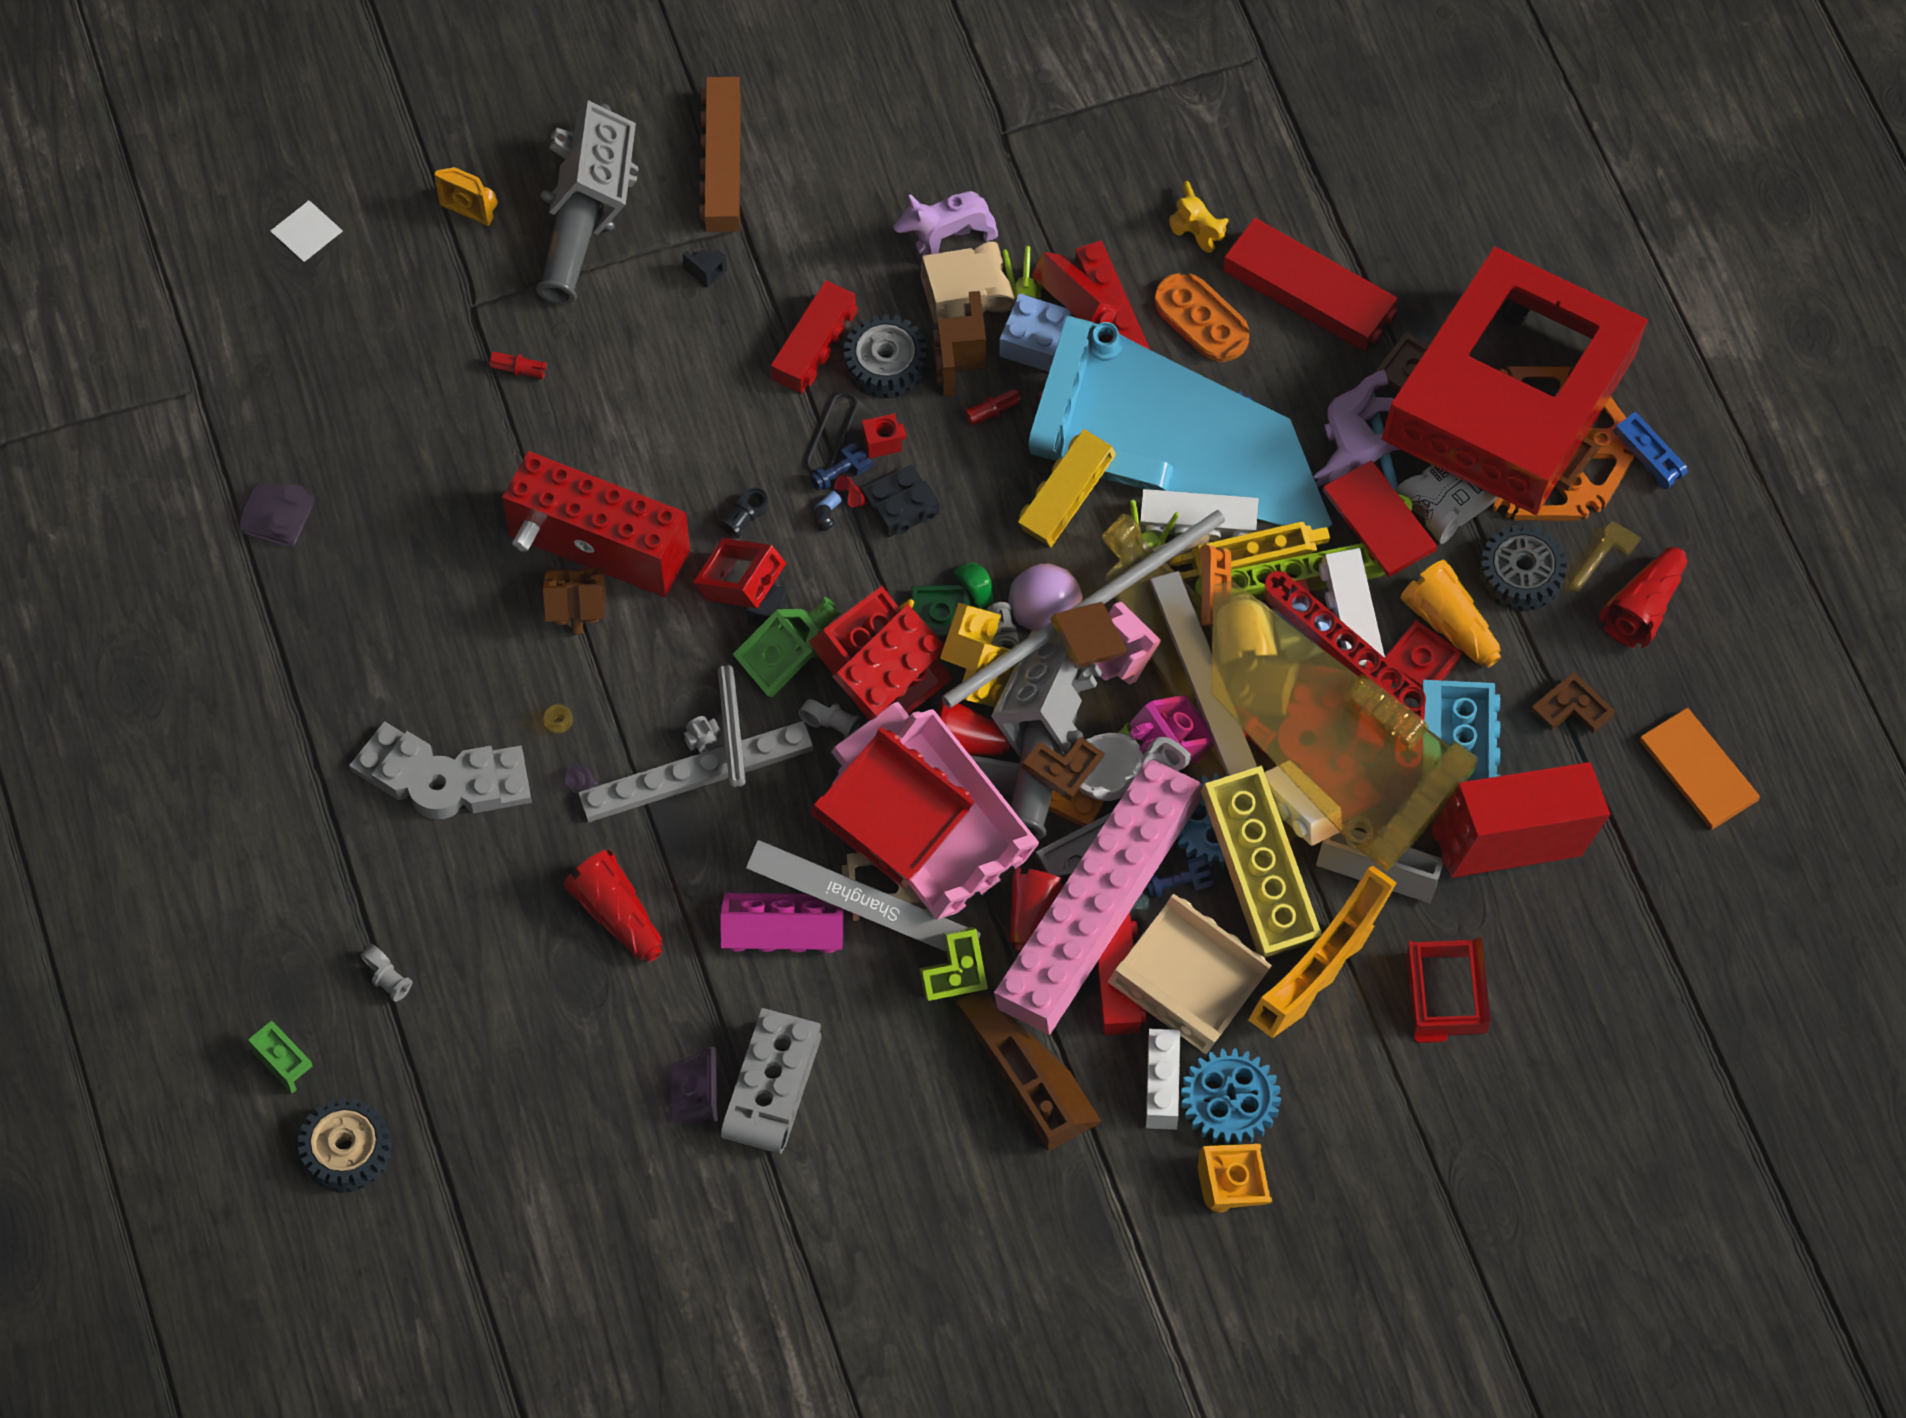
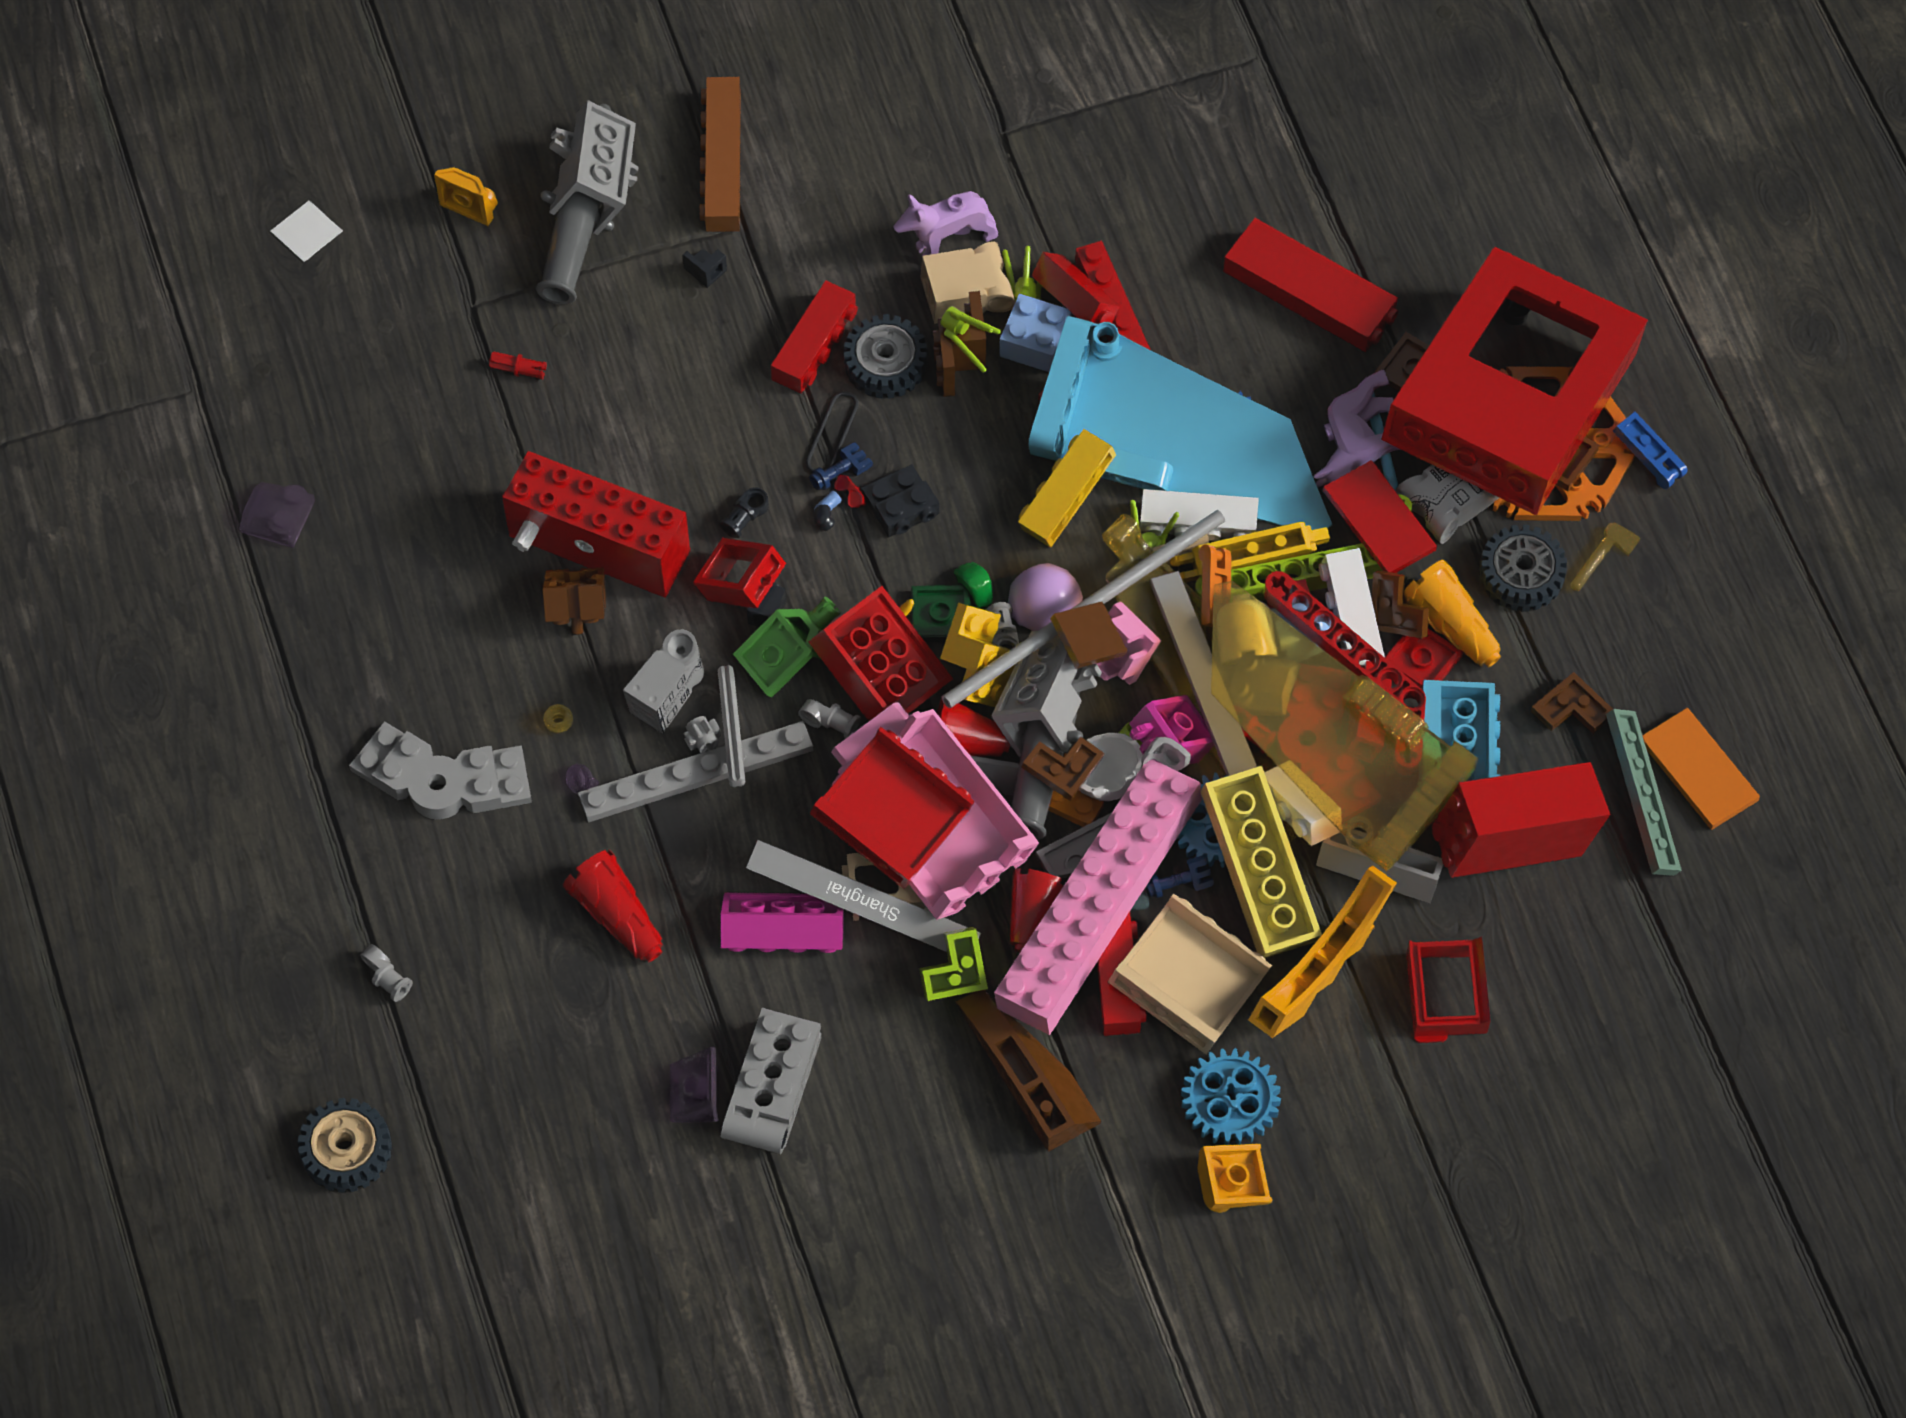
bright green panel [248,1020,312,1094] -> none
red plate [832,604,945,720] -> none
red brick [862,413,906,459] -> none
red axle [965,390,1021,427] -> none
white brick [1146,1029,1180,1130] -> none
orange tile [1155,273,1250,362] -> none
yellow animal [1169,181,1228,253] -> none
red cone [1599,547,1688,649] -> none
none -> light grey piece [623,629,704,733]
none -> lime plant [940,306,1001,373]
none -> reddish brown plate [1372,570,1429,638]
none -> sand green plate [1606,709,1682,876]

